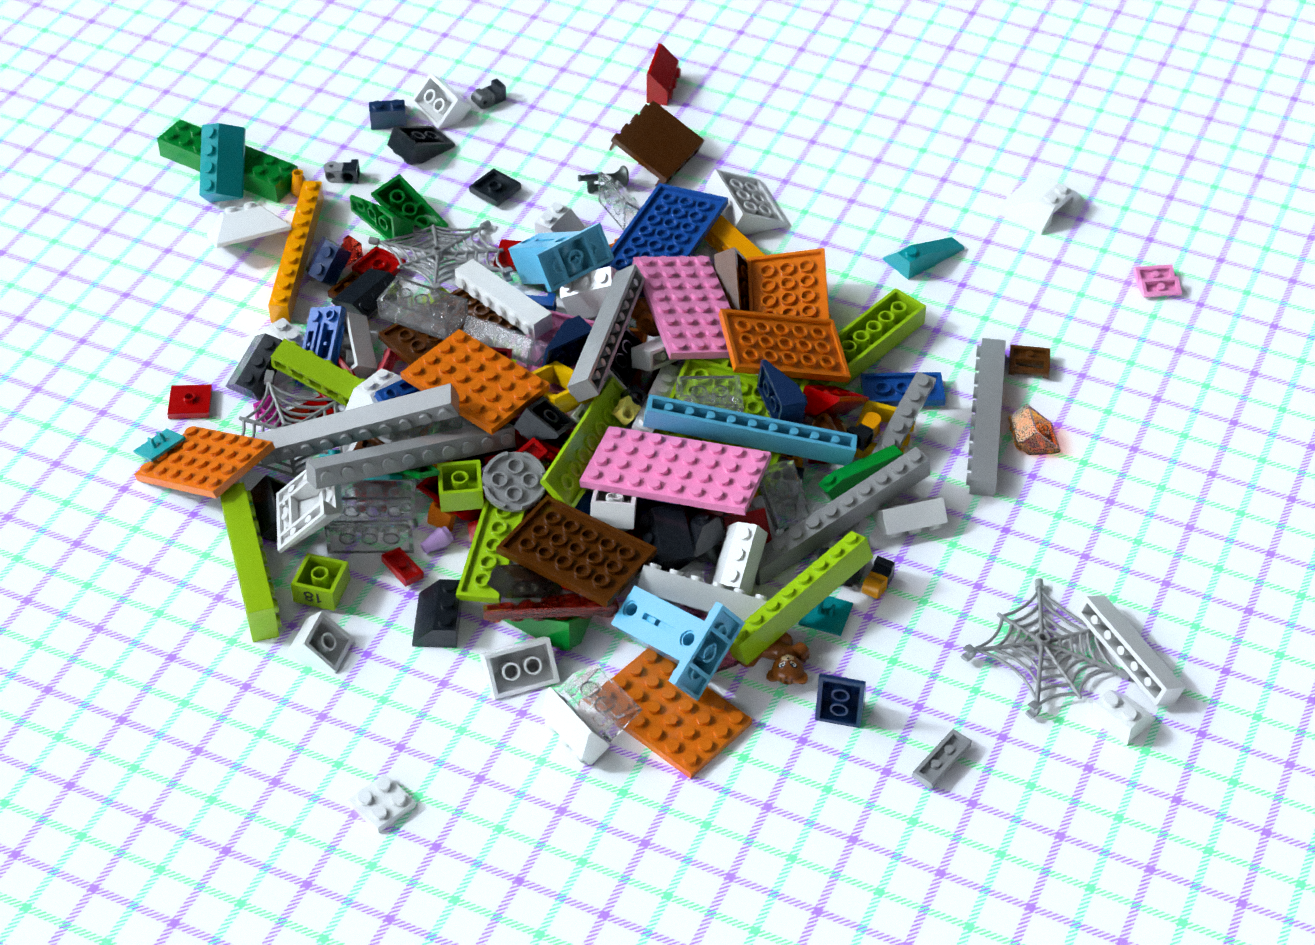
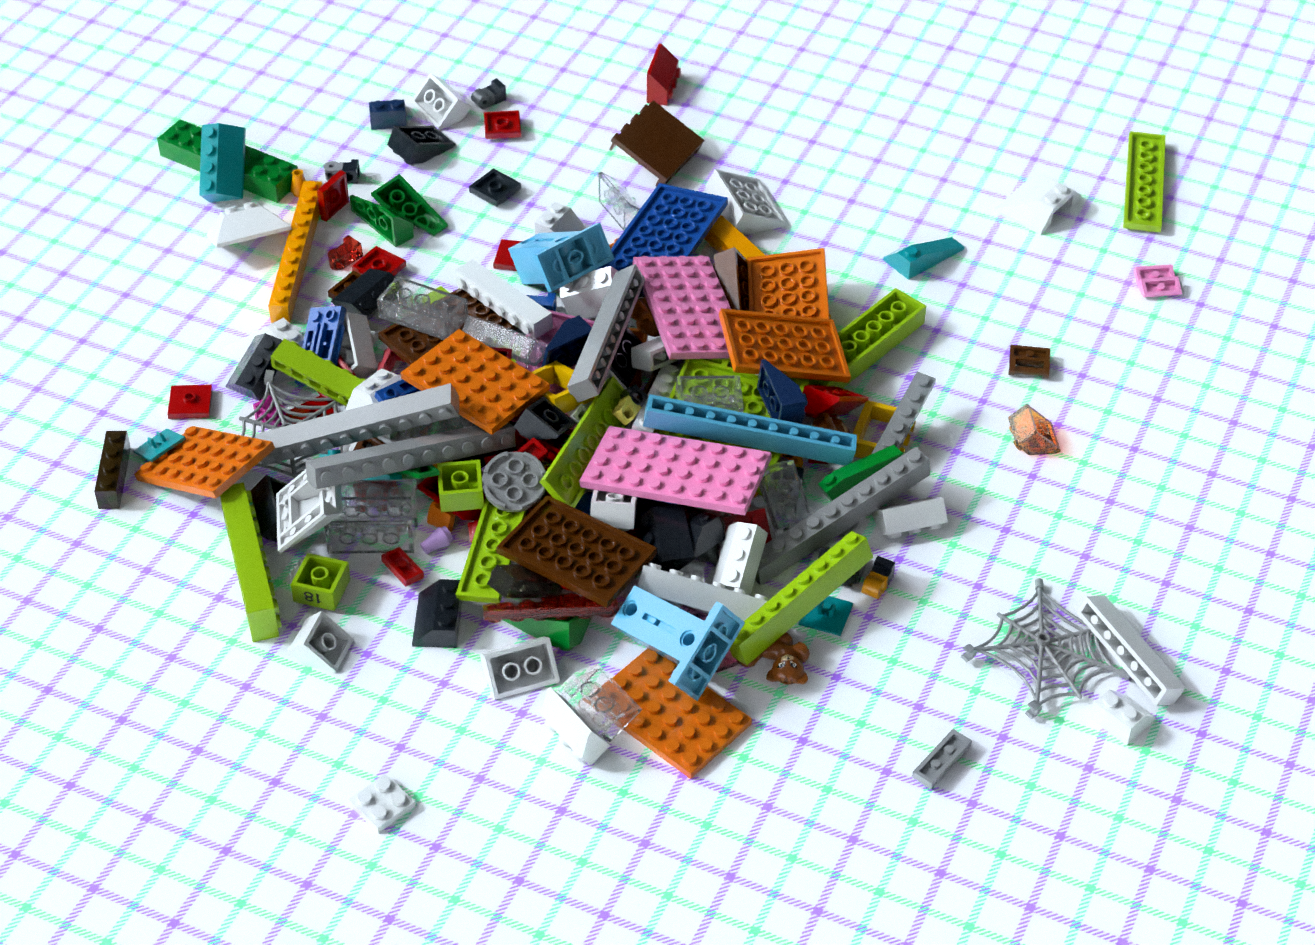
dark blue slope [306,236,352,286] -> none
light grey animal [368,220,513,299] -> none
pearl dark grey piece [577,165,629,194] -> none
dark blue slope [815,673,866,728] -> none
leg [847,412,881,451] -> none
blue plate [860,372,946,407] -> none
light grey brick [966,338,1006,497] -> none
none -> dark brown brick [94,431,131,509]
none -> red plate [317,170,349,222]
none -> red plate [484,110,521,139]
none -> lime plate [1123,131,1166,233]

